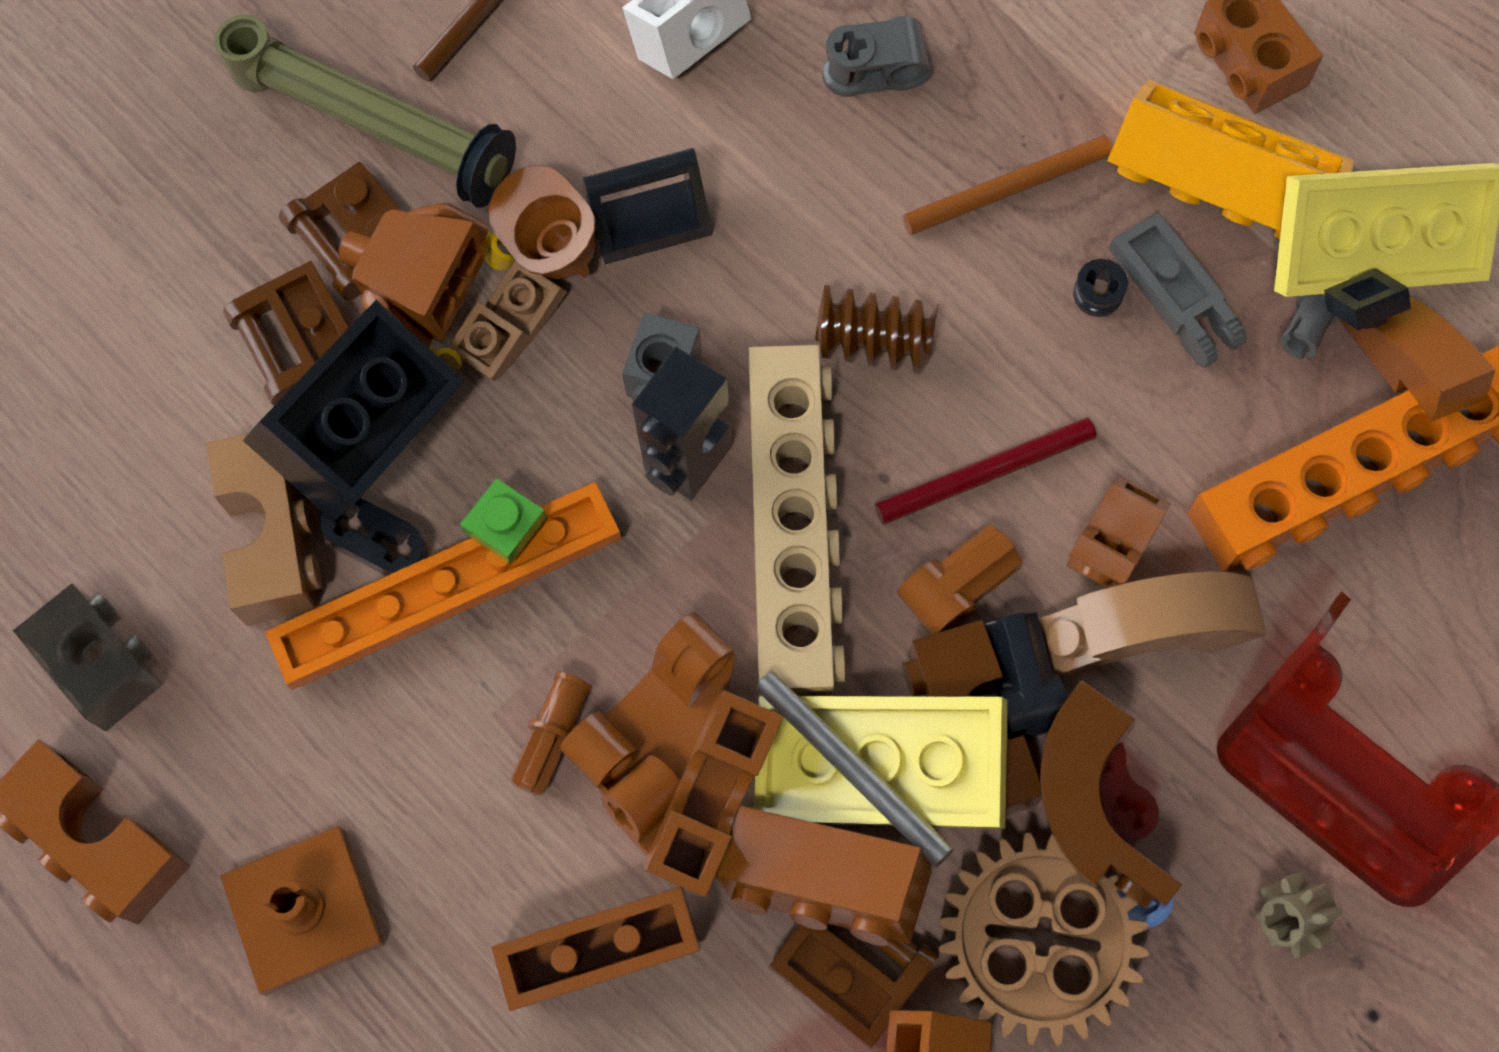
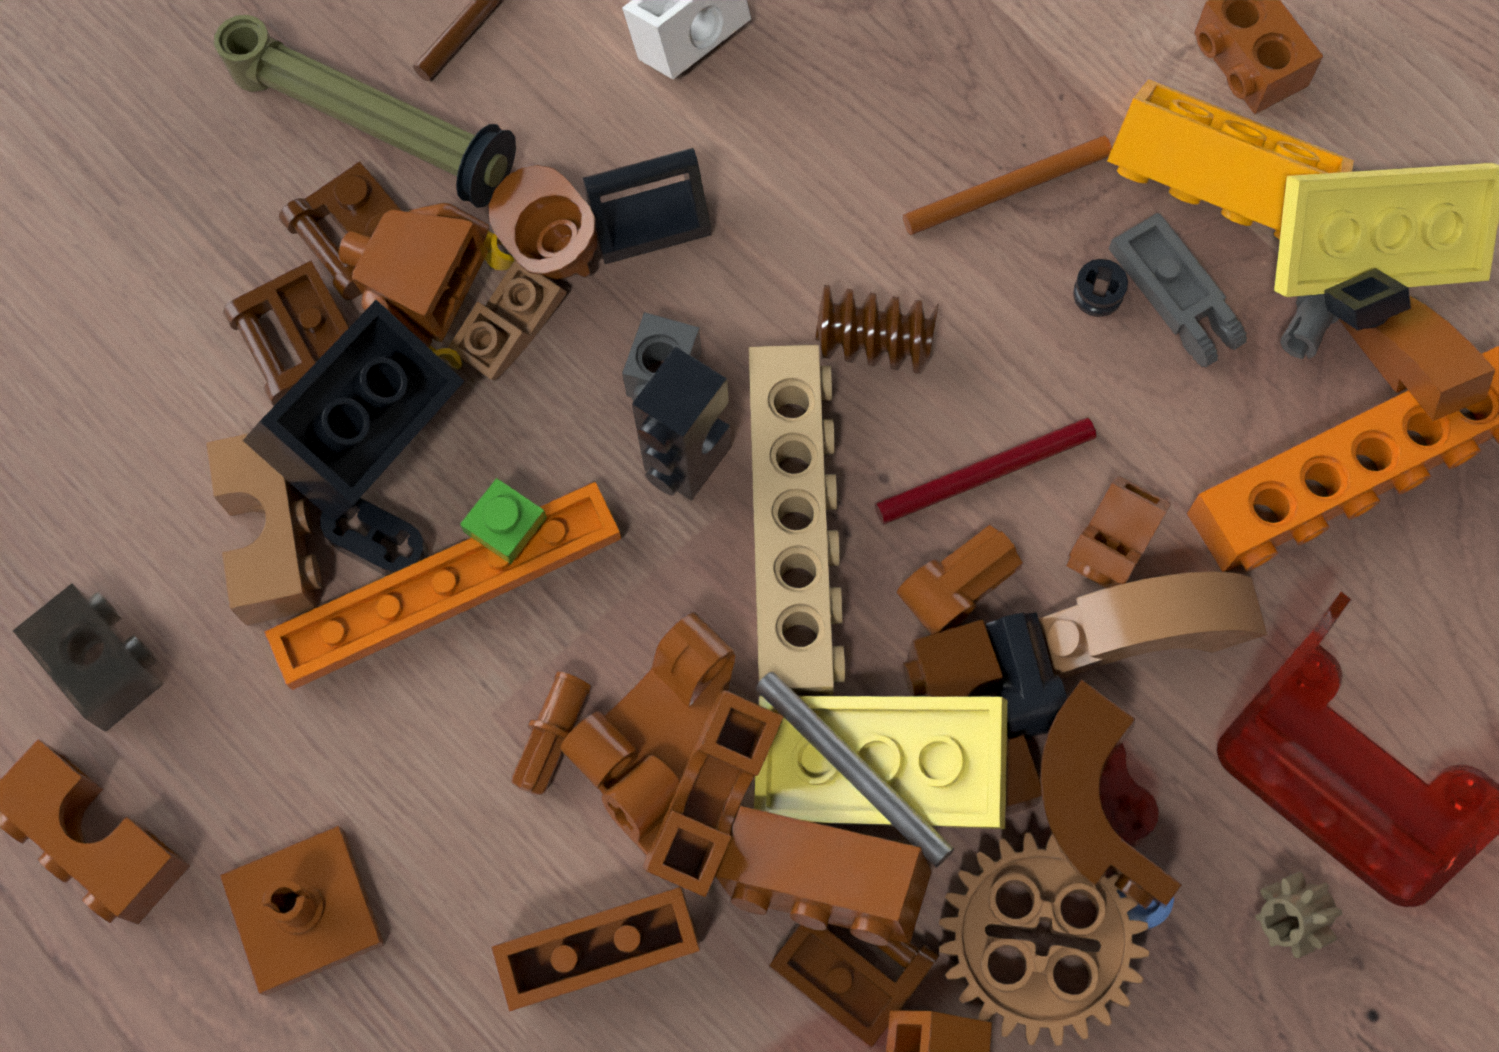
dark grey piece [823,16,931,97] -> none

